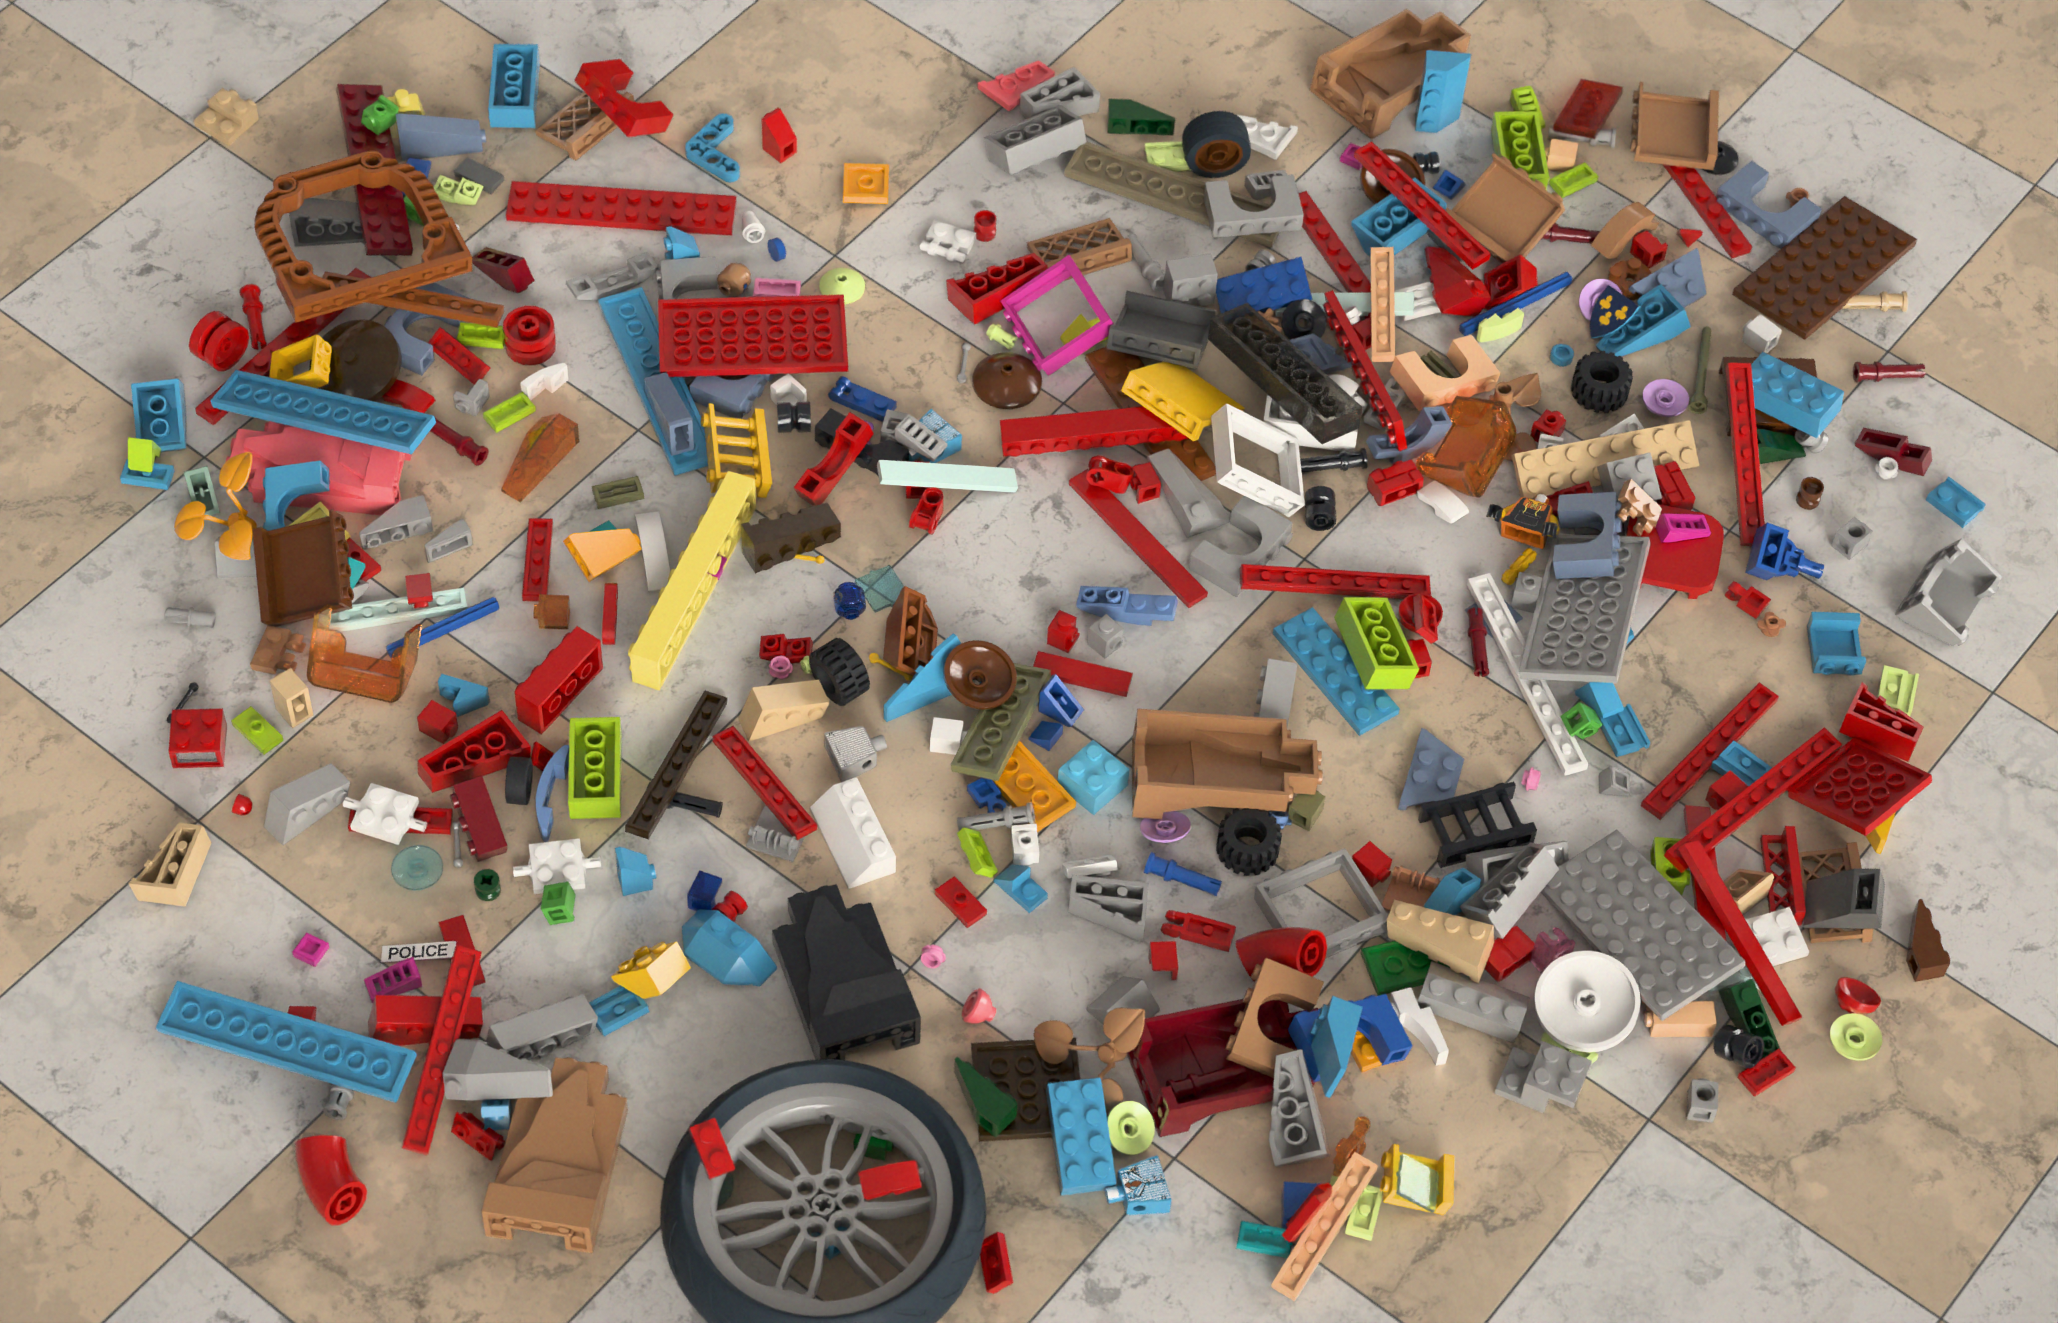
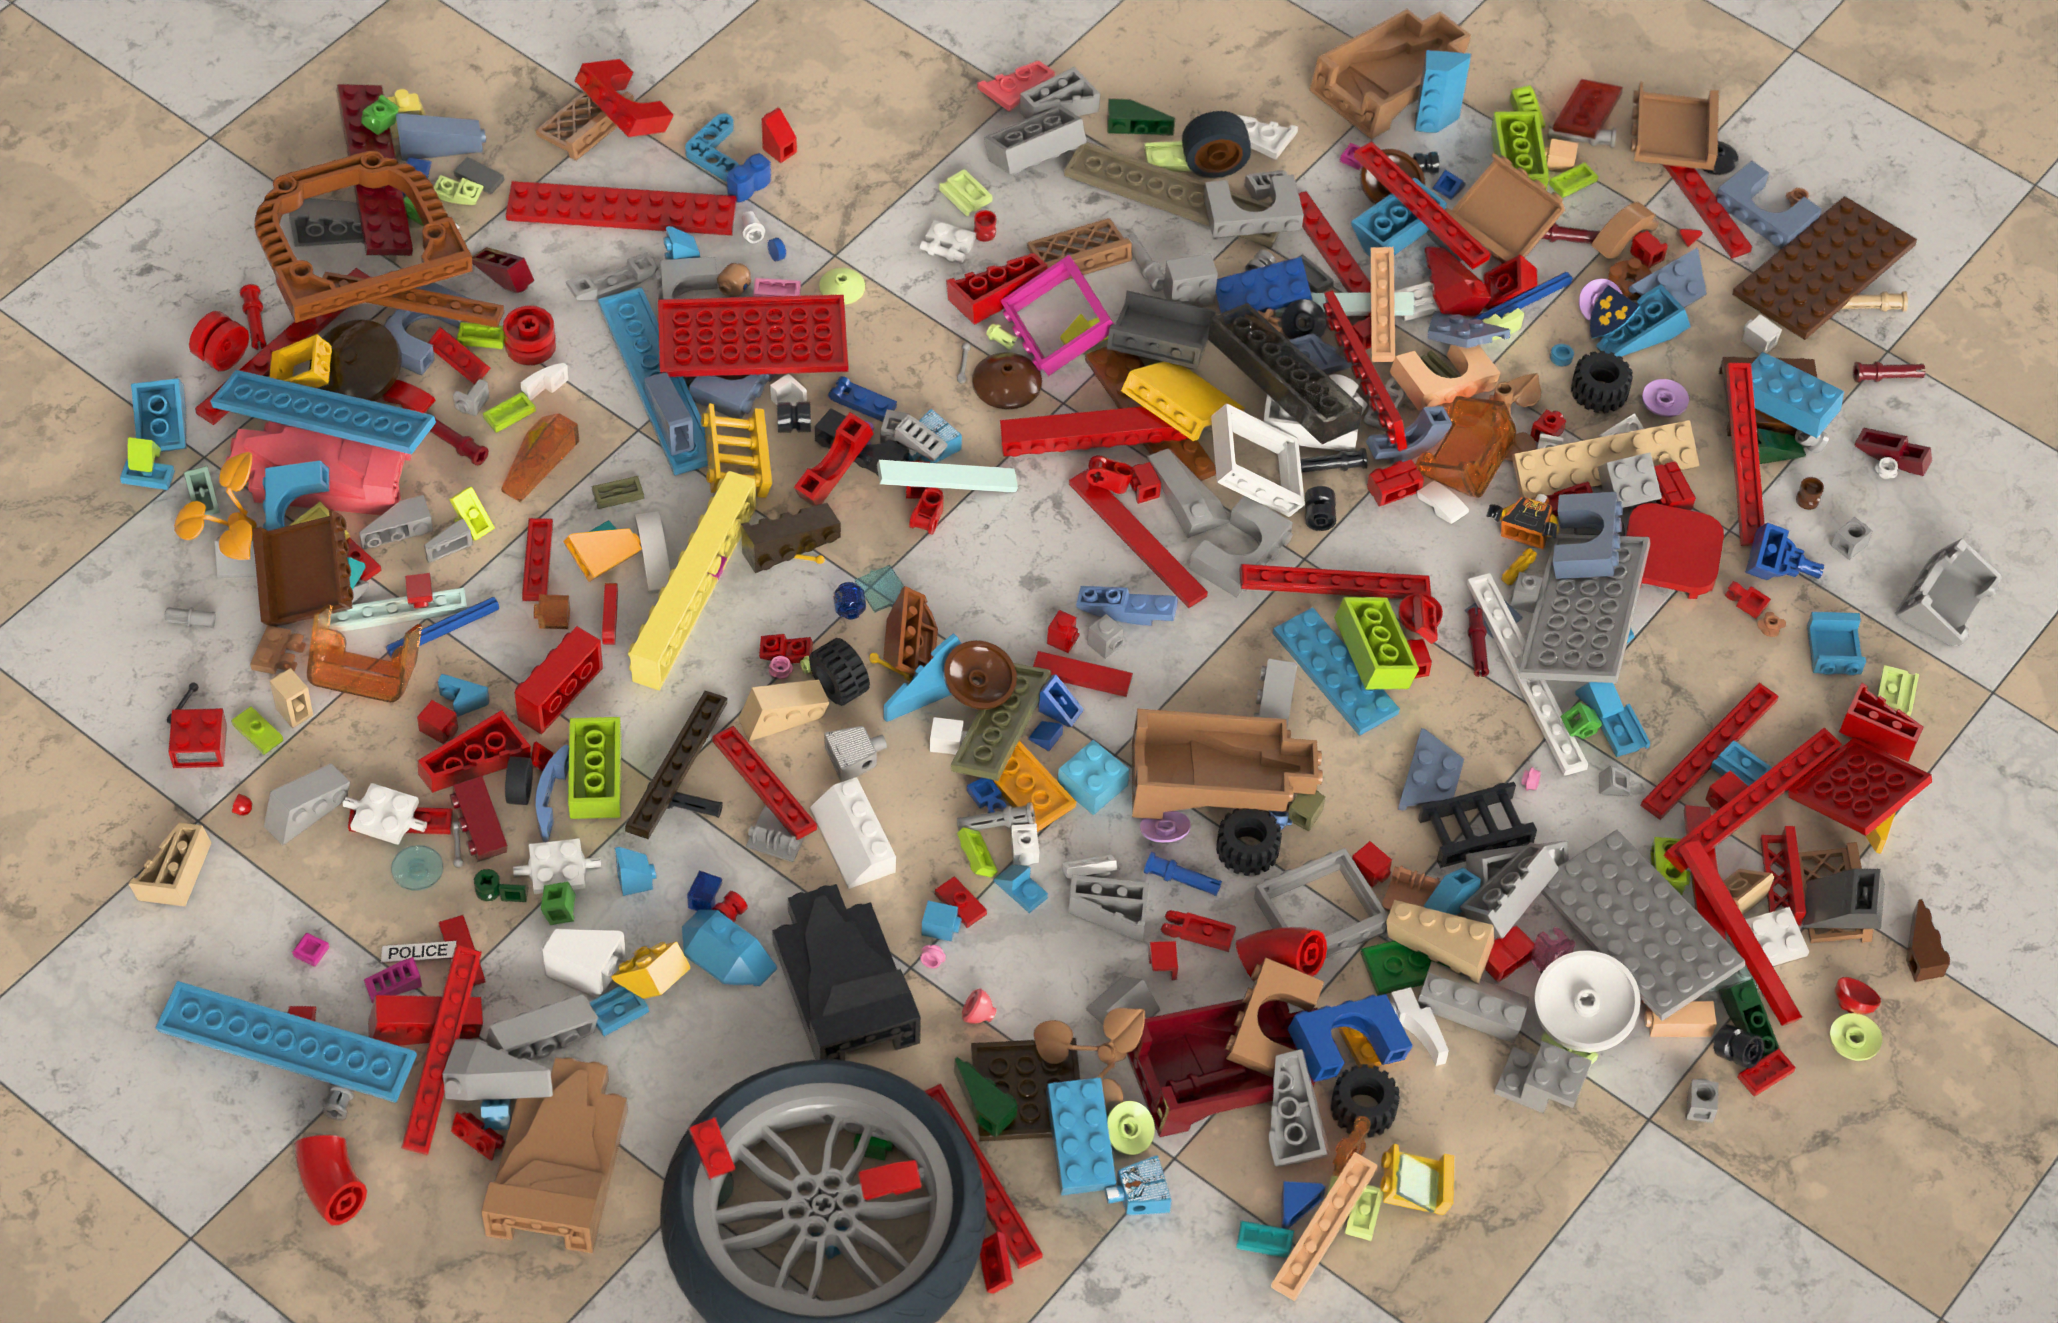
tan plate [194,88,259,146] -> none
dark azure brick [488,44,540,128] -> none
light orange plate [843,163,889,204] -> none
red slope [1282,1182,1332,1243] -> none
dark azure slope [1310,996,1363,1098] -> none
white plate [1344,306,1362,325] -> none
medium nougat plate [1617,479,1662,537] -> none
dark pink slope [1655,514,1711,542] -> none
olive piece [1688,326,1711,414] -> none
dark azure plate [1926,477,1986,528] -> none
none -> neon yellow slope [449,487,494,541]
none -> dark green slope [499,884,529,902]
none -> white slope [541,929,626,998]
none -> blue brick [727,153,771,203]
none -> dark azure brick [922,901,962,942]
none -> red tile [925,1083,1043,1269]
none -> yellowish green plate [939,169,992,216]
none -> dark grey tile [1297,254,1334,293]
none -> black tyre [1331,1064,1400,1138]
none -> sand blue wing [1428,311,1510,348]

